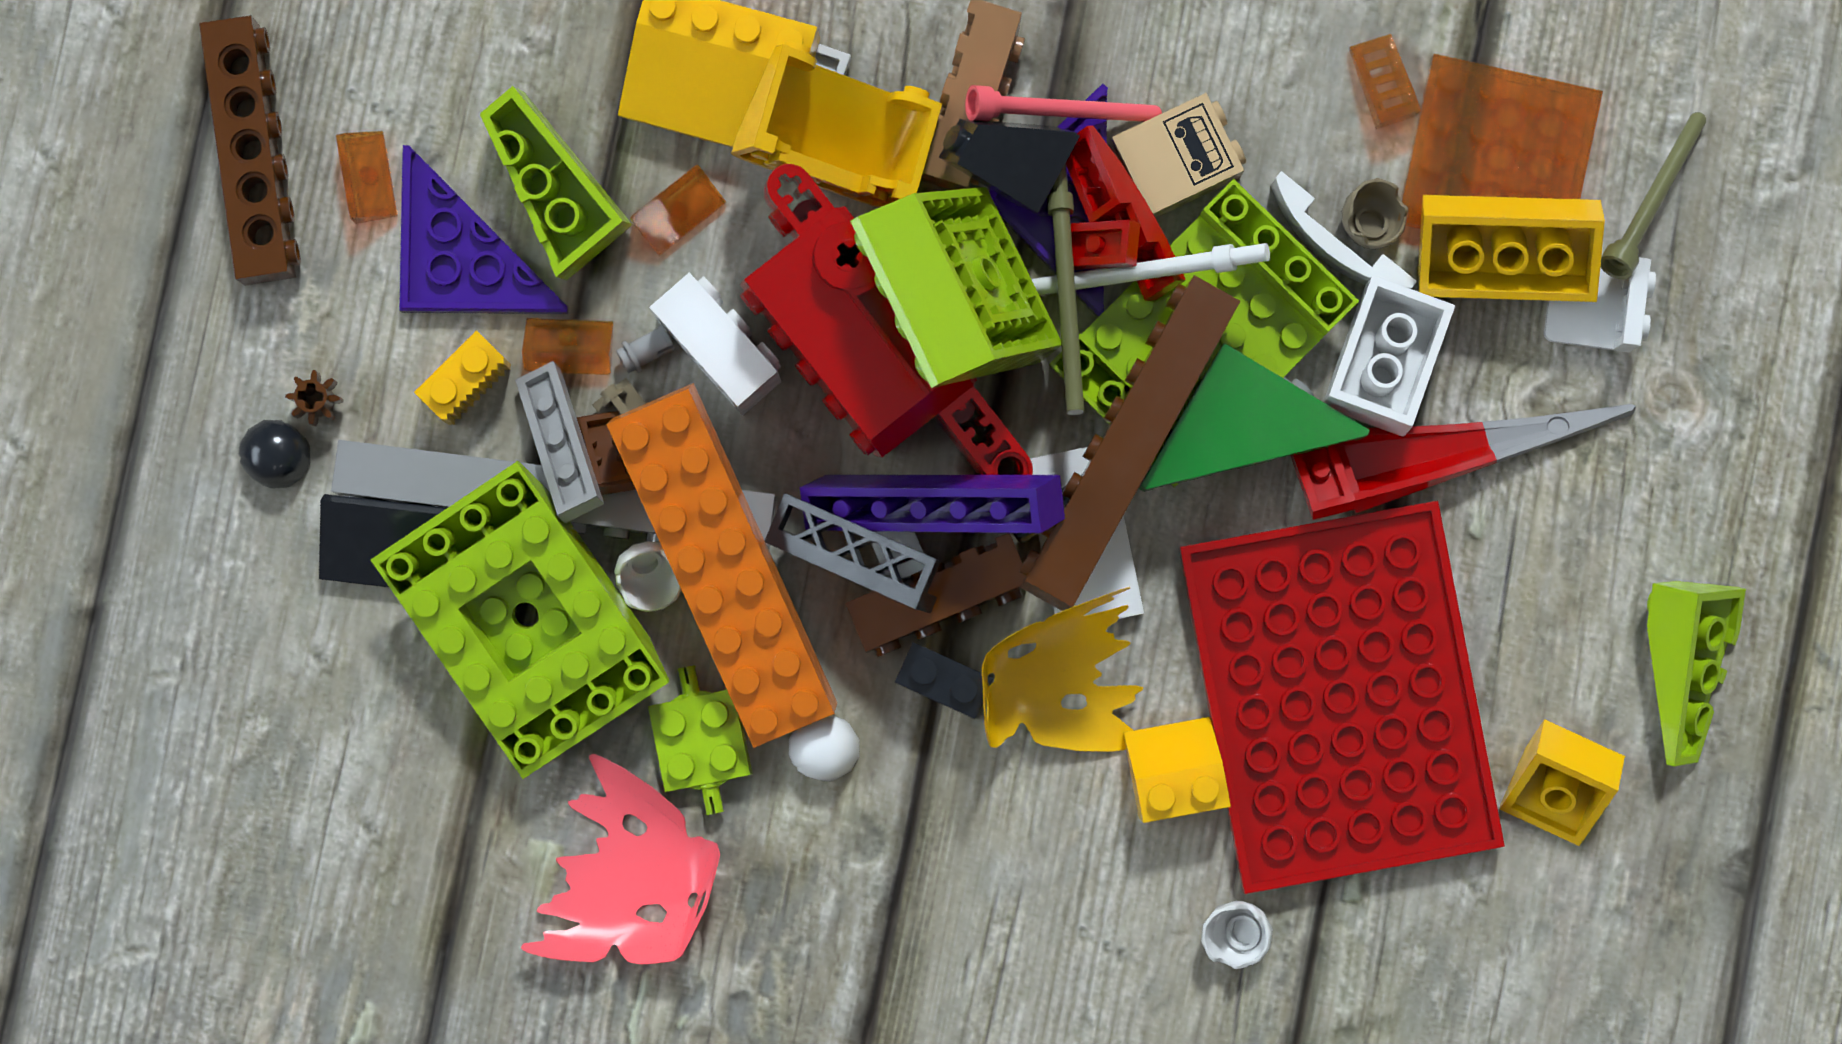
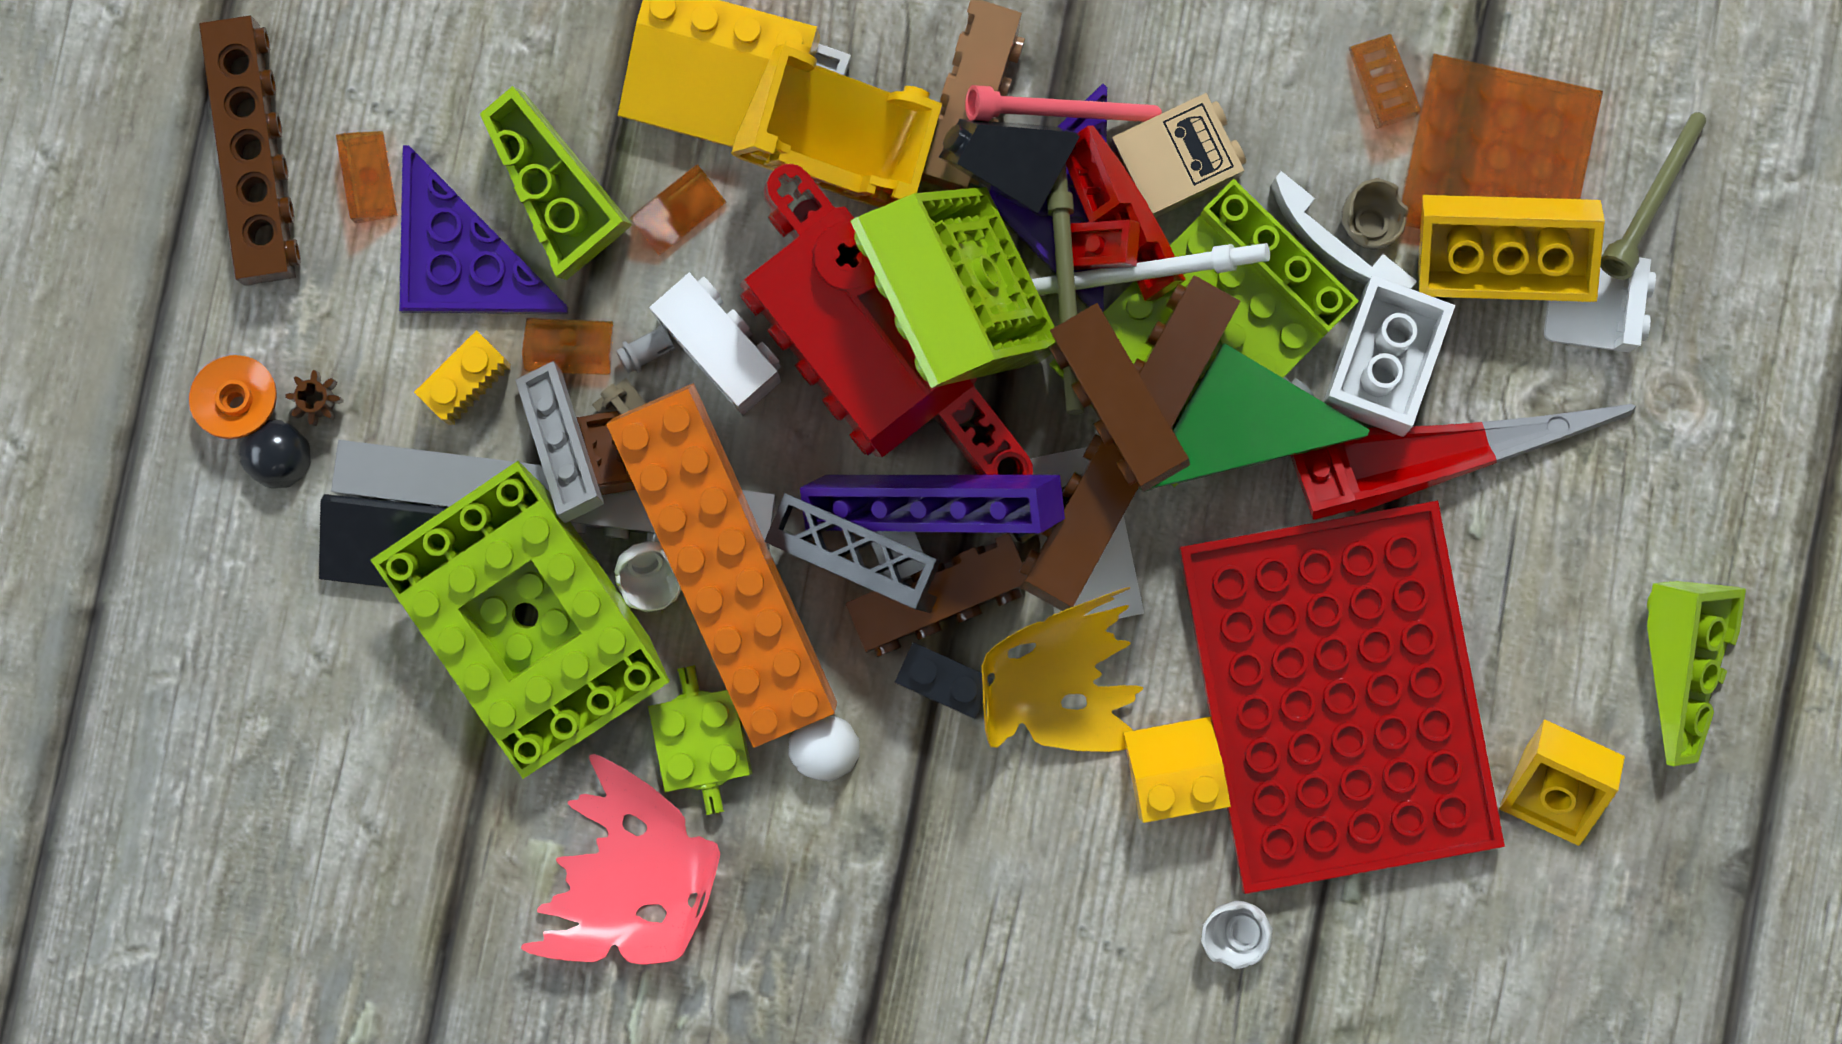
none -> orange dish [189,355,277,439]
none -> reddish brown wedge [1048,303,1190,492]

